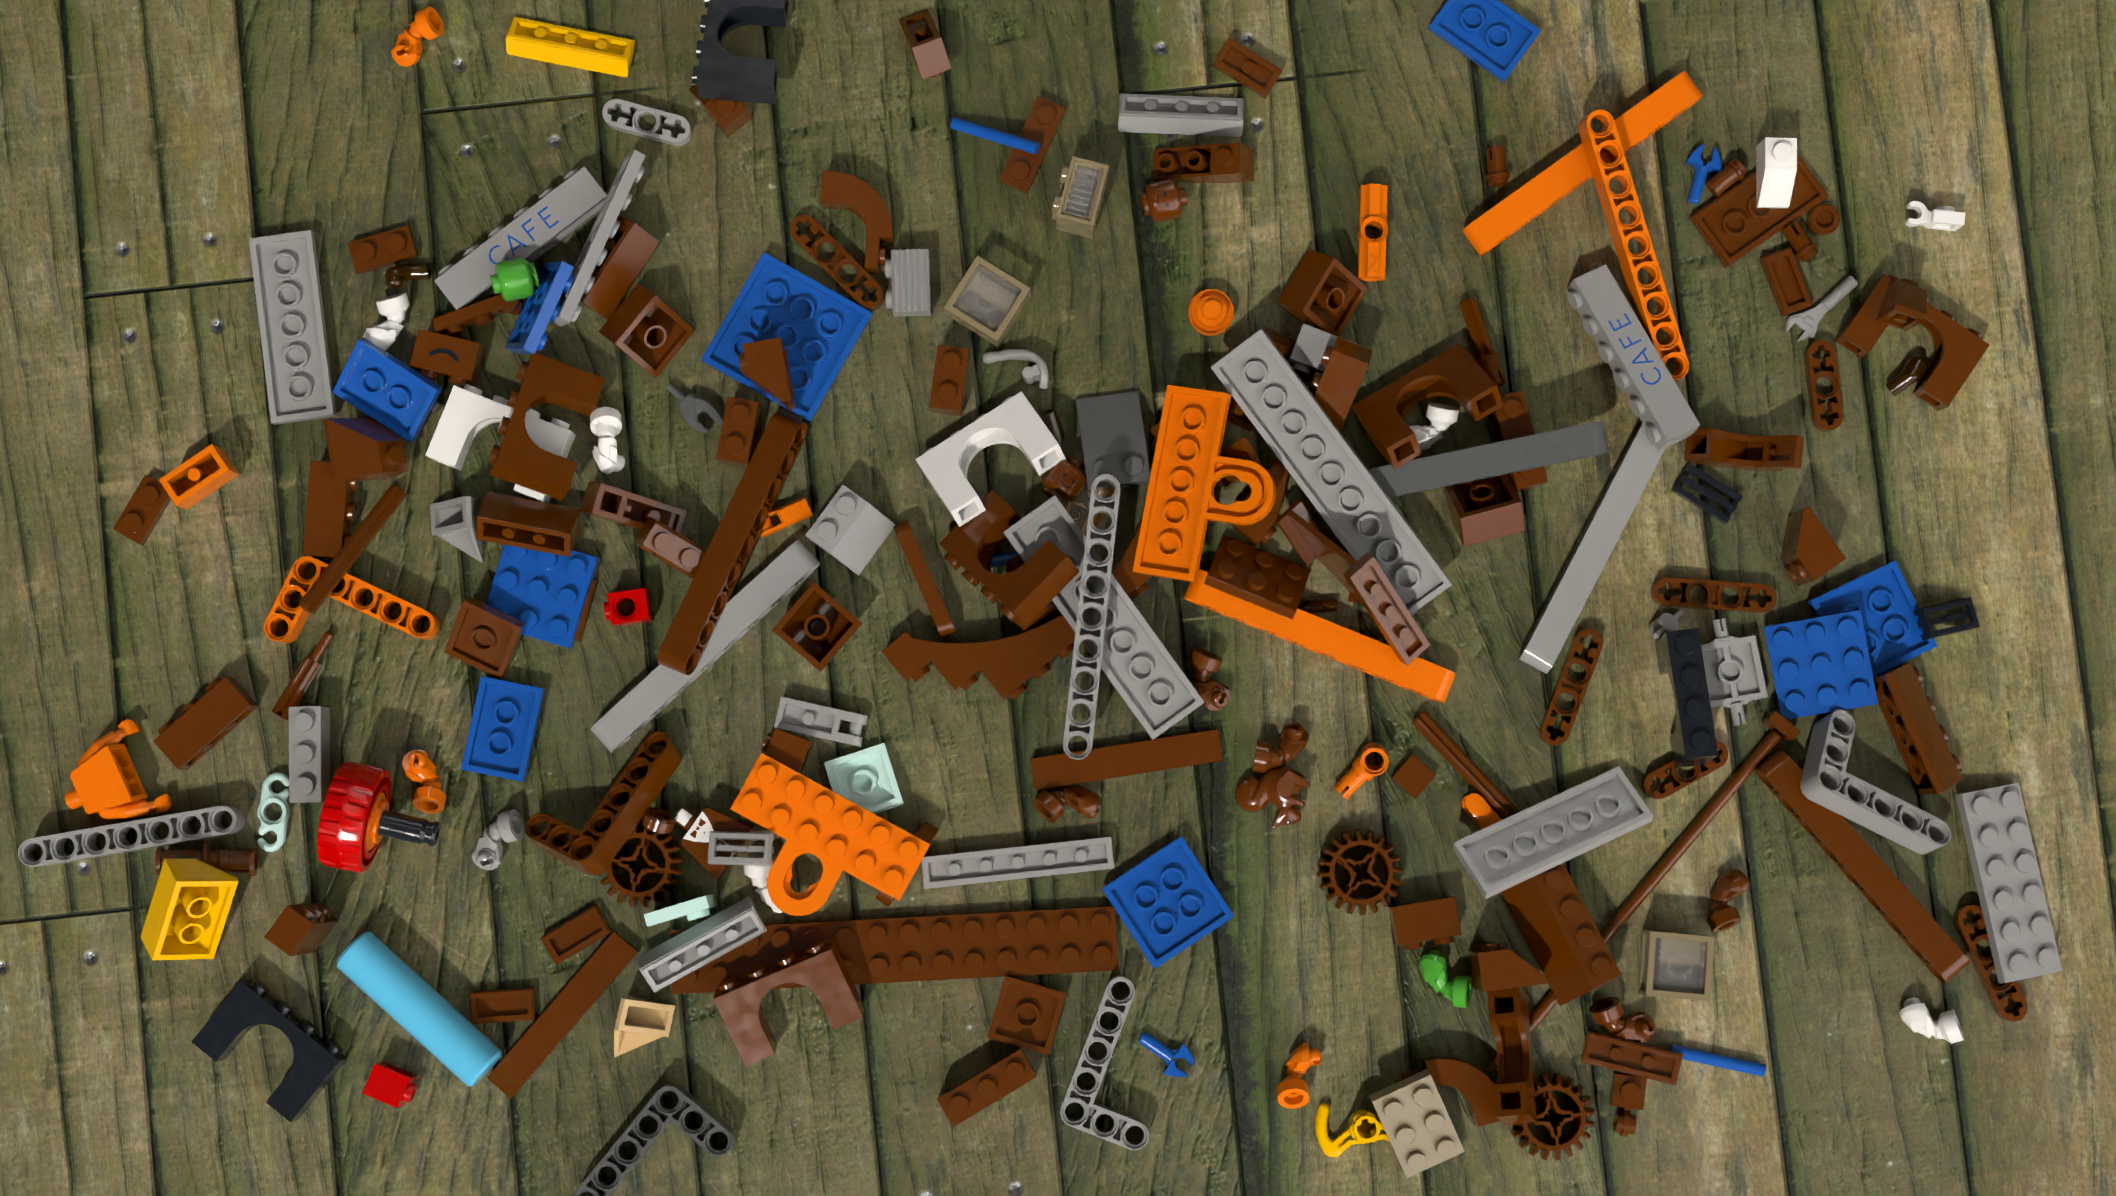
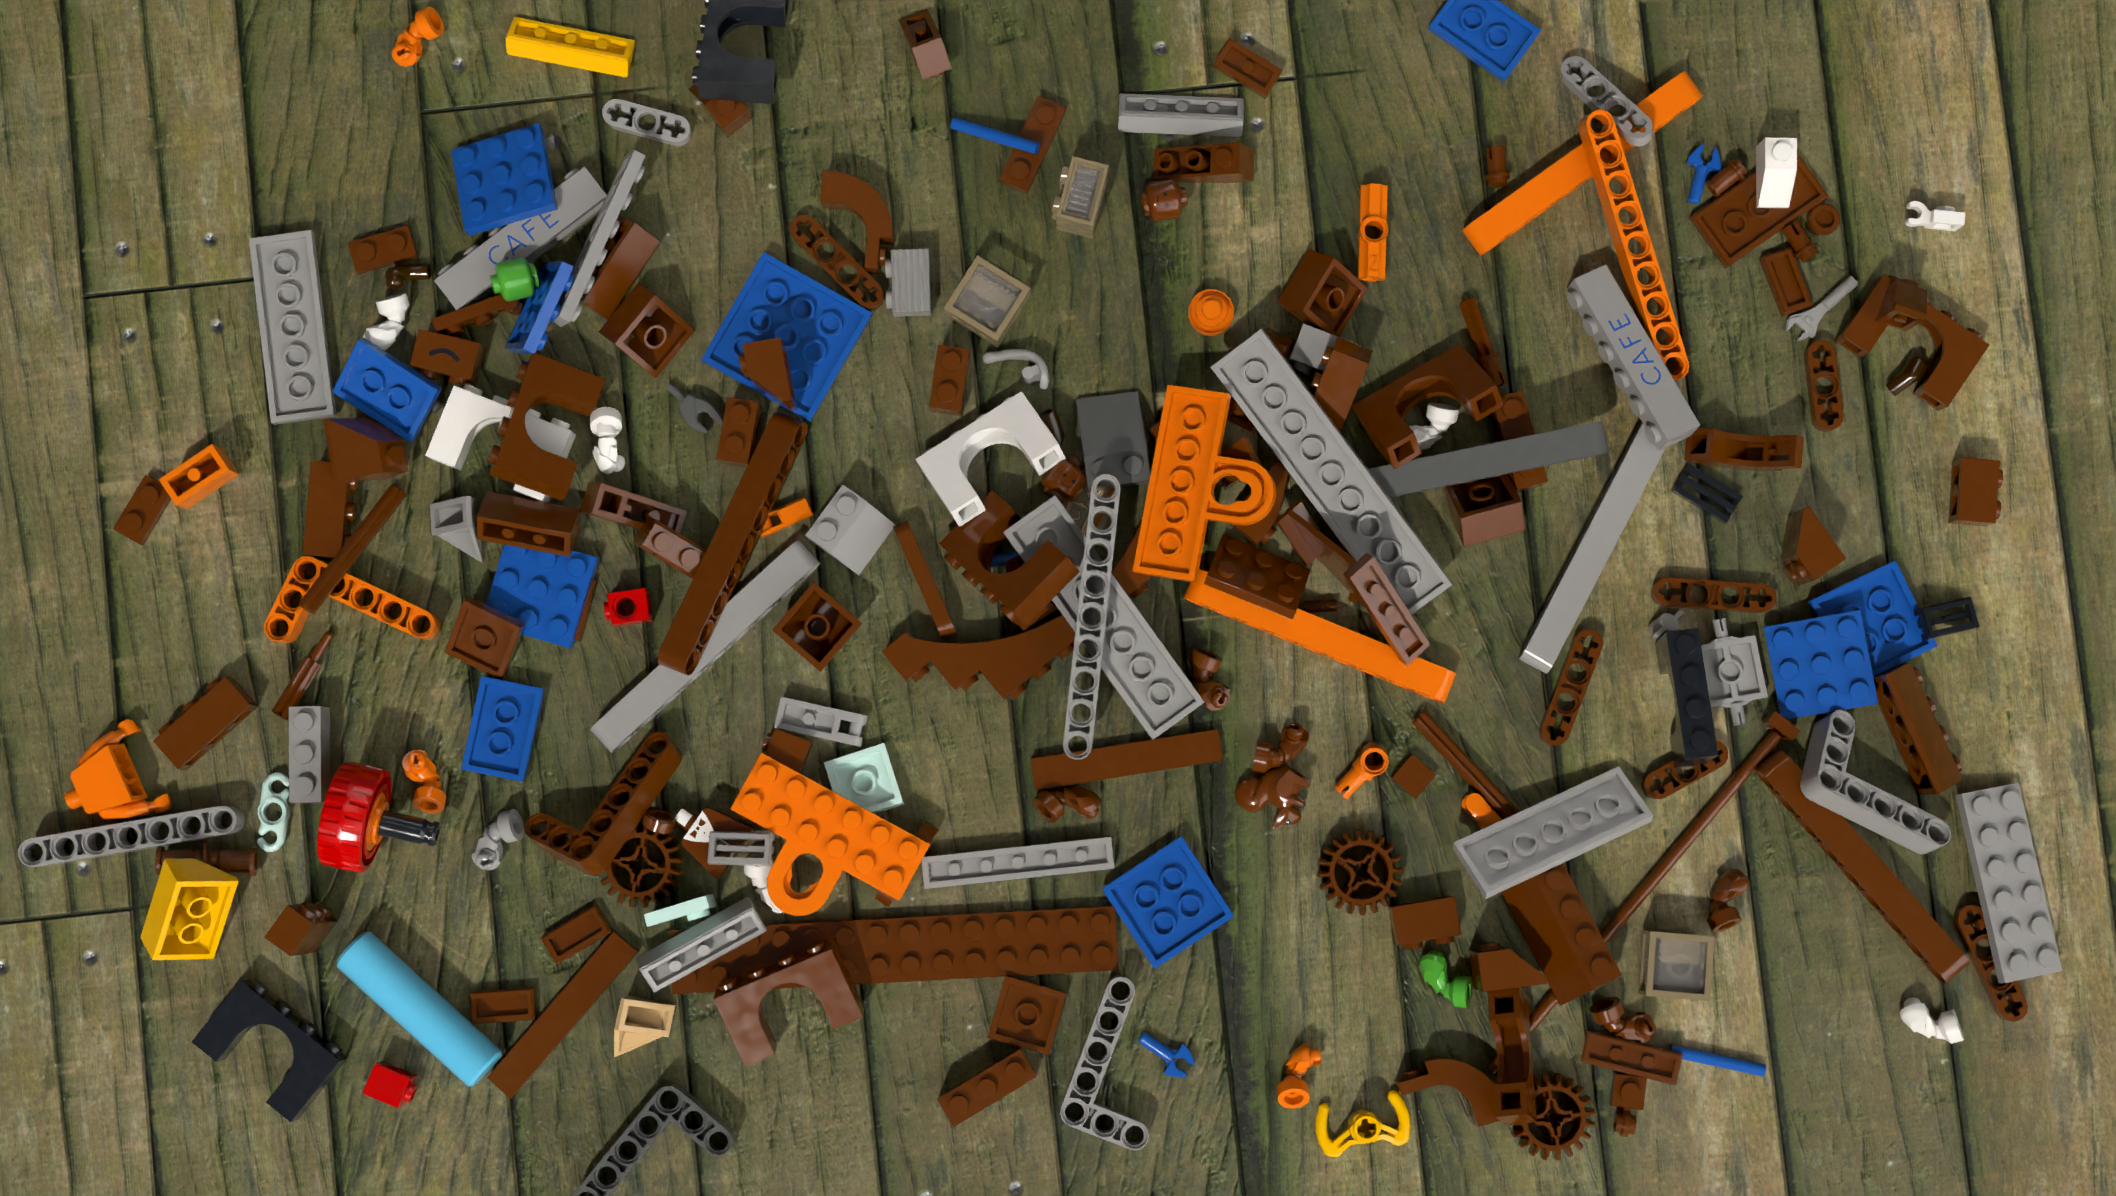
plate [1369,1069,1465,1178] -> none
none -> blue plate [451,123,558,236]
none -> light grey beam [1561,56,1653,146]
none -> reddish brown brick [1948,457,2003,527]

